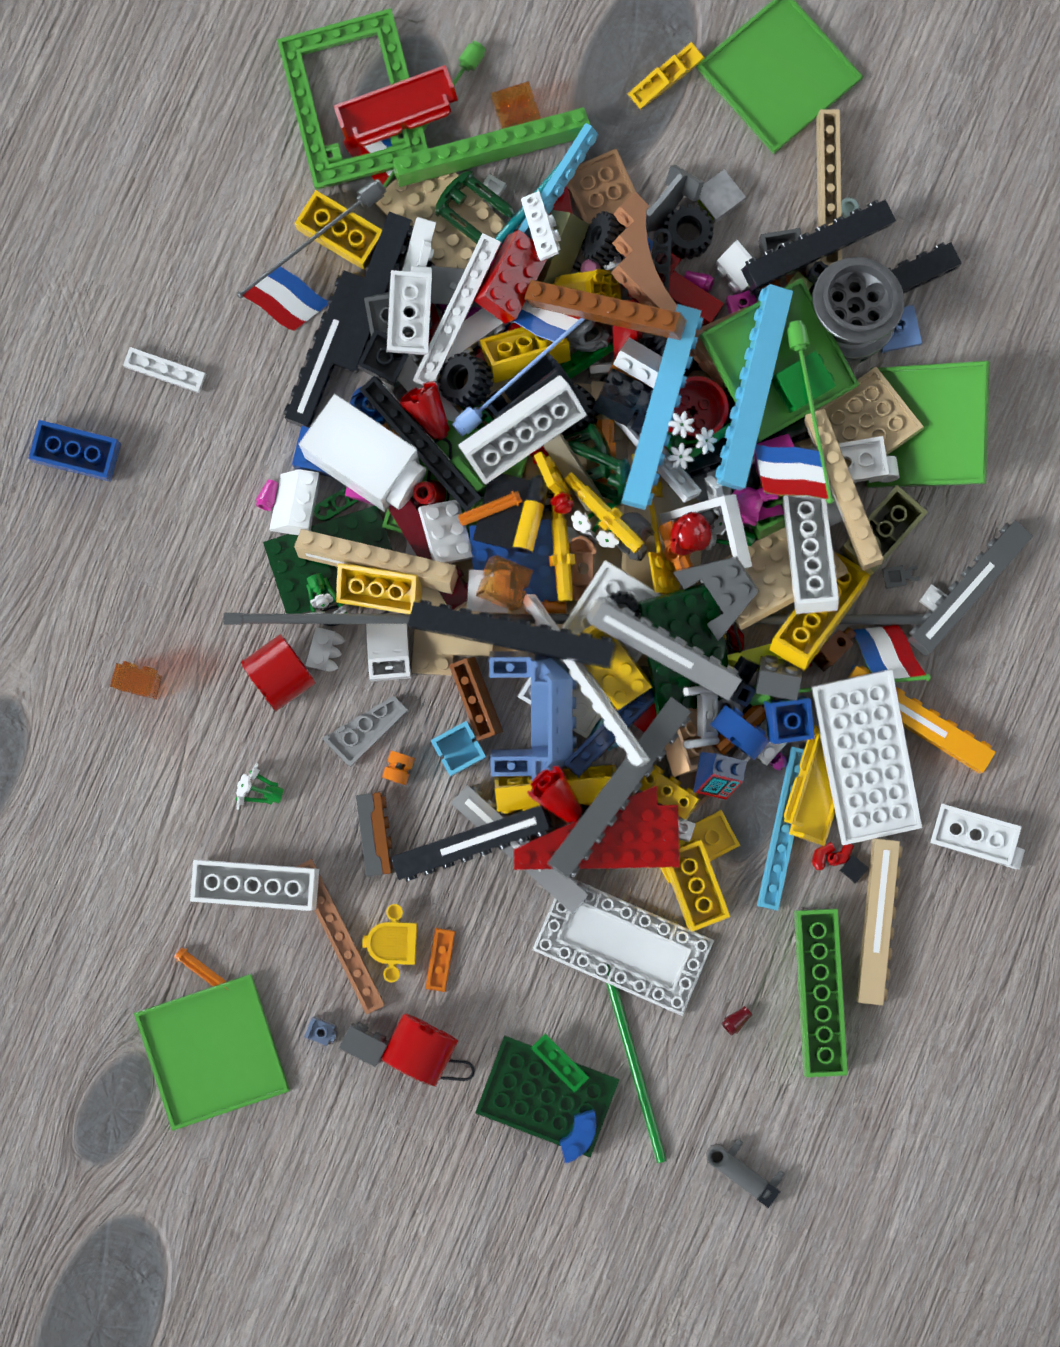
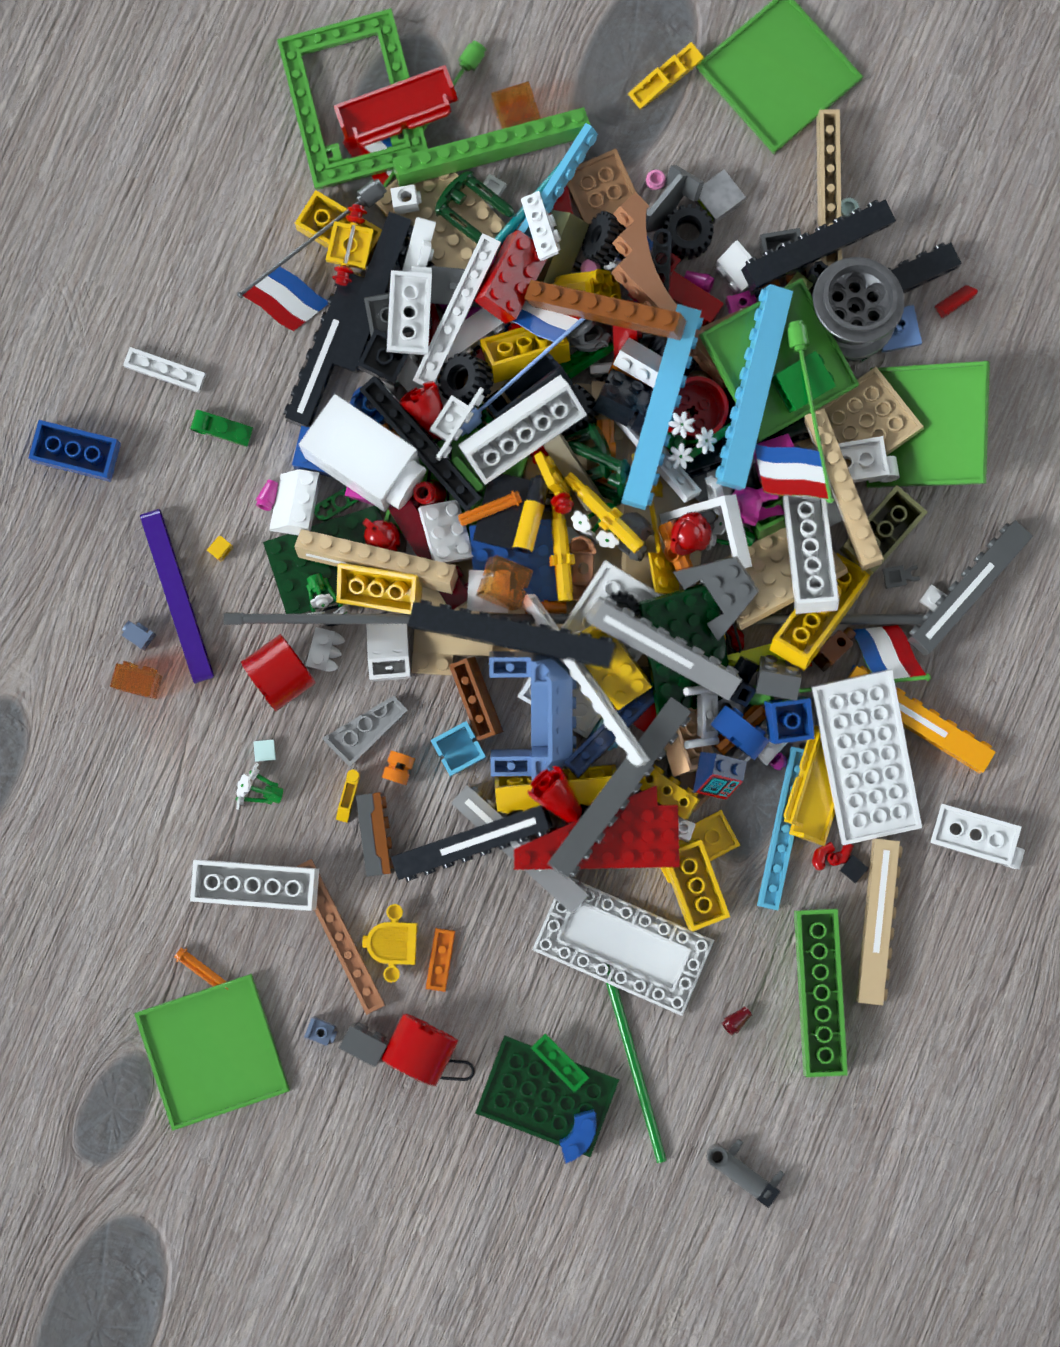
none -> sand blue brick [122,621,156,651]
none -> dark purple beam [140,509,214,684]
none -> green plate [190,410,253,447]
none -> yellow slope [207,535,233,562]
none -> light aqua tile [254,740,276,762]
none -> yellow plate [326,204,374,286]
none -> yellow piece [336,769,360,823]
none -> red helmet [363,518,400,552]
none -> white brick [391,184,422,214]
none -> white bracket [430,387,485,461]
none -> bright pink plate [646,170,666,190]
none -> red slope [934,285,978,318]

